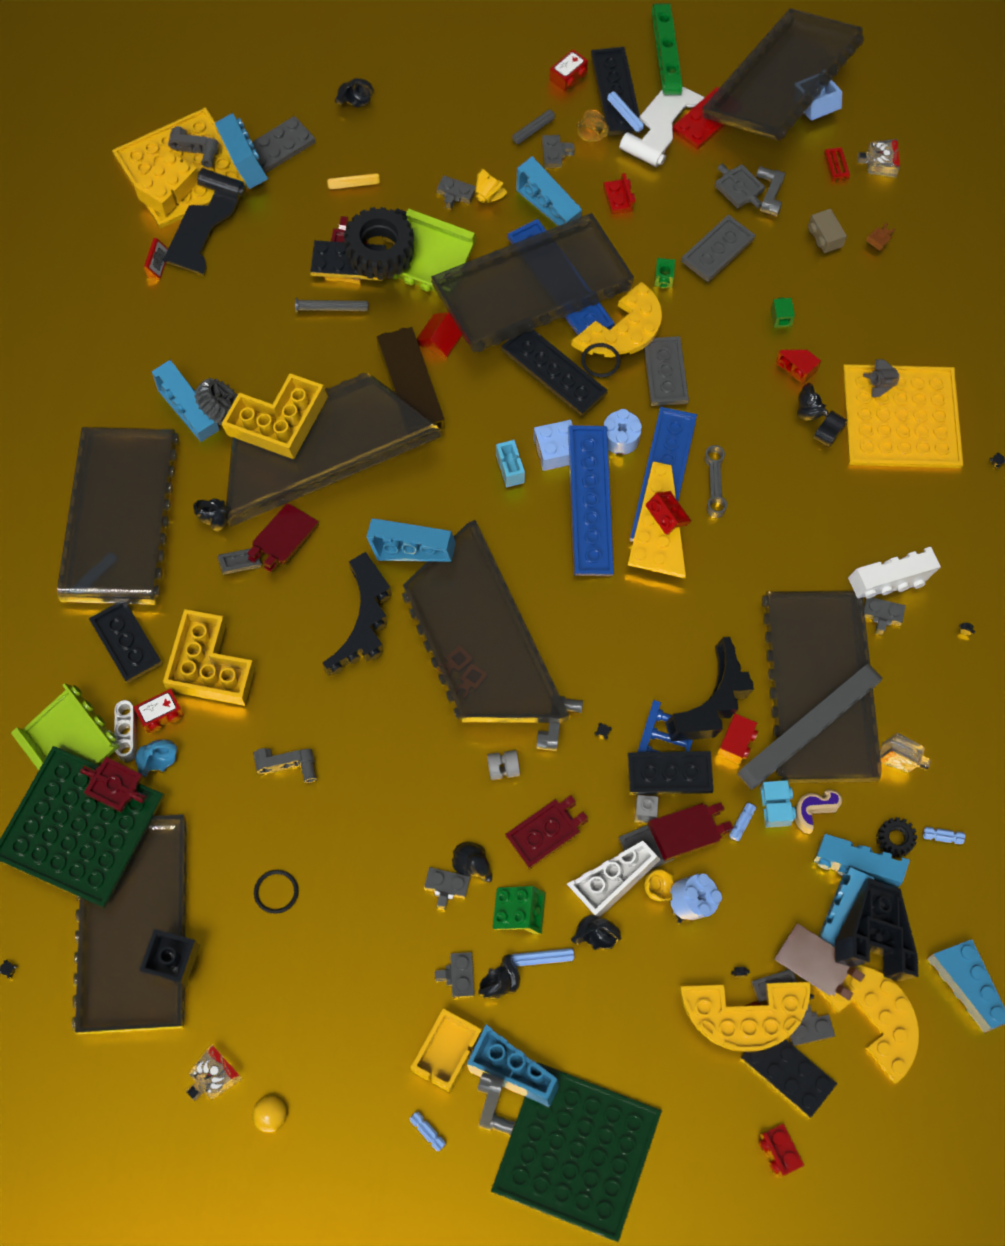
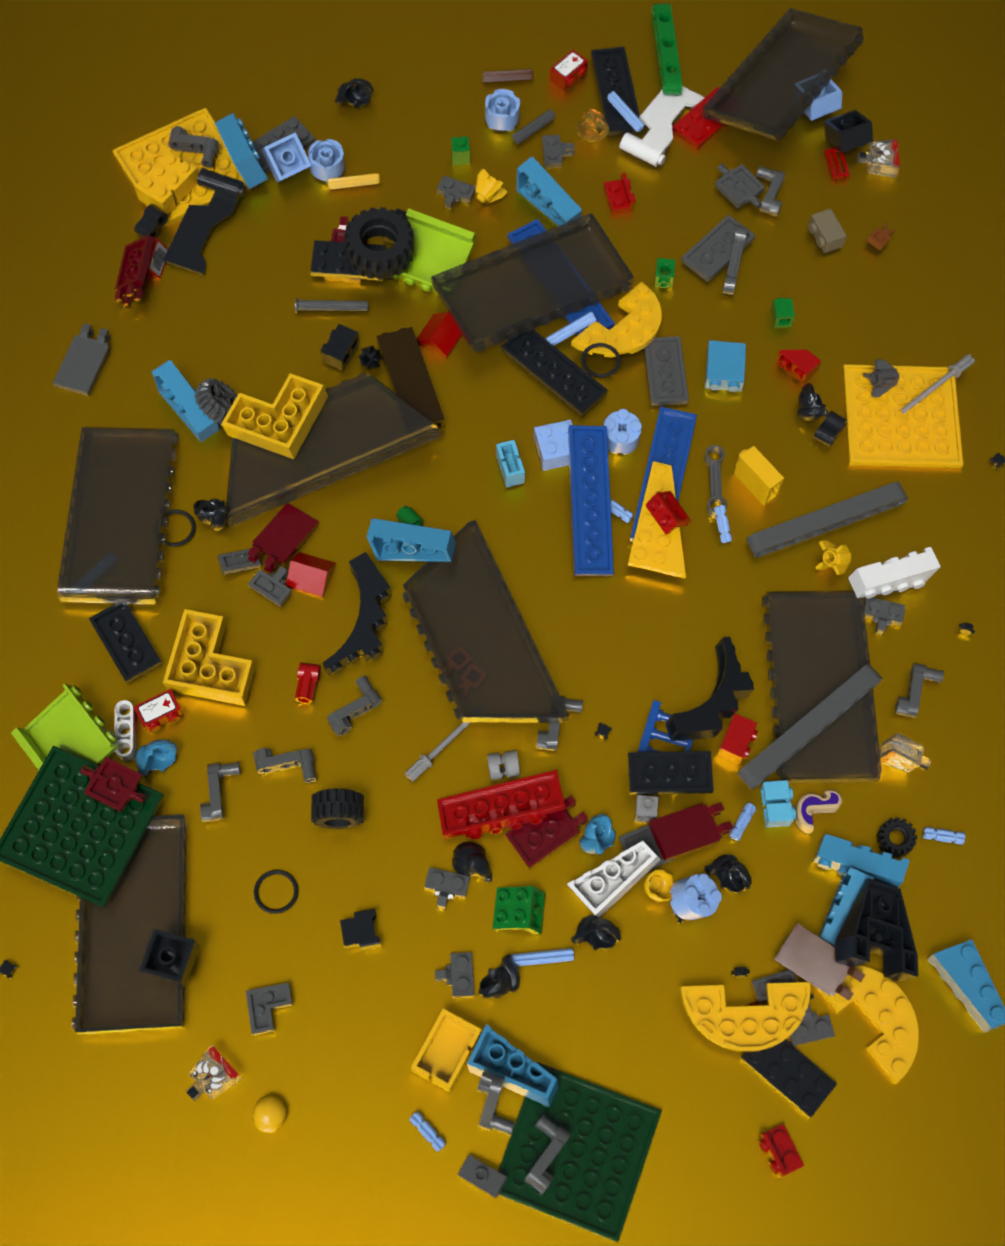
none -> dark grey tile [53,323,111,396]
none -> dark red tile [114,235,154,307]
none -> black axle [134,204,168,238]
none -> black tyre [155,510,196,547]
none -> dark grey beam [200,762,241,822]
none -> dark grey plate [246,982,293,1036]
none -> dark grey hinge [248,566,292,607]
none -> light blue brick [261,132,311,183]
none -> slope [286,552,336,598]
none -> red piece [295,662,321,704]
none -> light blue brick [309,139,345,183]
none -> black tyre [311,788,364,829]
none -> black brick [321,324,360,371]
none -> dark grey beam [327,676,383,736]
none -> black piece [340,908,382,951]
none -> black gear [358,345,383,370]
none -> green brick [396,506,424,527]
none -> light grey piece [405,707,483,782]
none -> red plate [437,770,566,839]
none -> green brick [451,137,470,165]
none -> dark grey plate [458,1155,508,1199]
none -> reddish brown axle [483,69,533,82]
none -> light blue brick [485,89,520,131]
none -> dark grey beam [525,1114,571,1194]
none -> light blue axle [546,312,596,346]
none -> dark azure hair [579,814,616,854]
none -> light blue axle [610,500,633,523]
none -> black hair [704,855,752,893]
none -> dark azure brick [705,340,746,392]
none -> light blue axle [714,505,732,543]
none -> dark grey piece [722,226,748,296]
none -> yellow brick [734,446,784,506]
none -> dark grey beam [746,482,908,558]
none -> yellow brick [816,540,851,575]
none -> black brick [824,110,873,153]
none -> dark grey beam [895,663,944,718]
none -> light grey piece [901,354,975,414]

